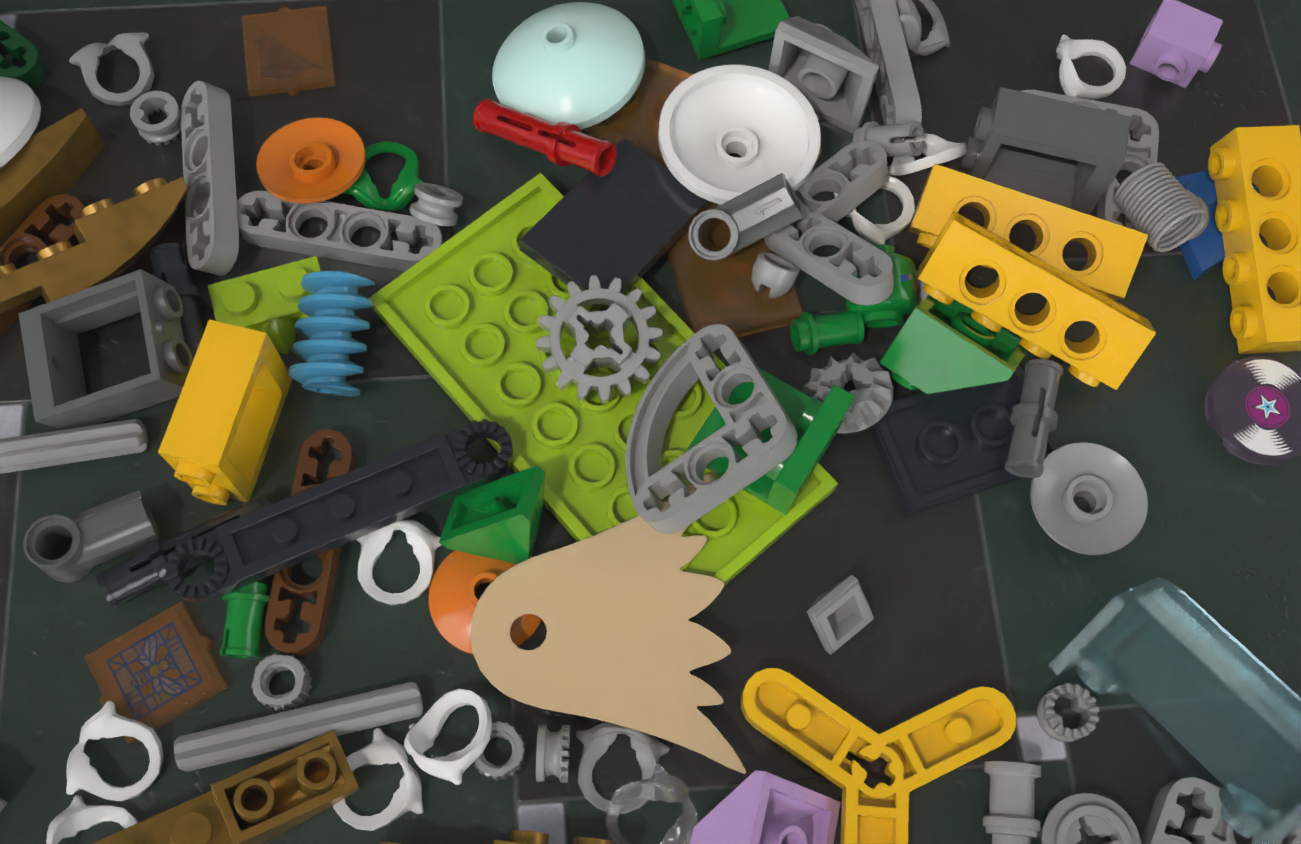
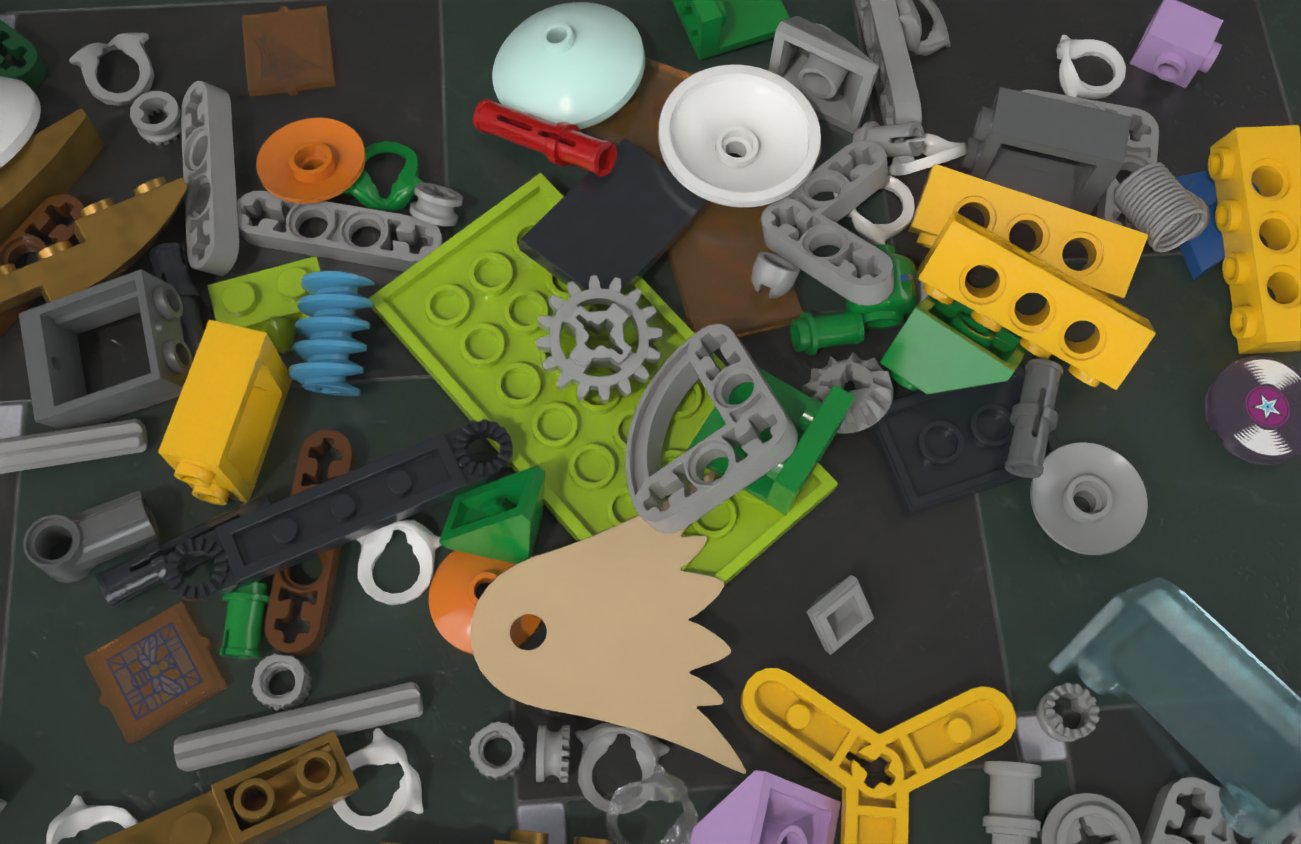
white piece [66,700,163,802] -> none
white piece [404,689,492,785] -> none
dark grey piece [688,173,805,261] -> none

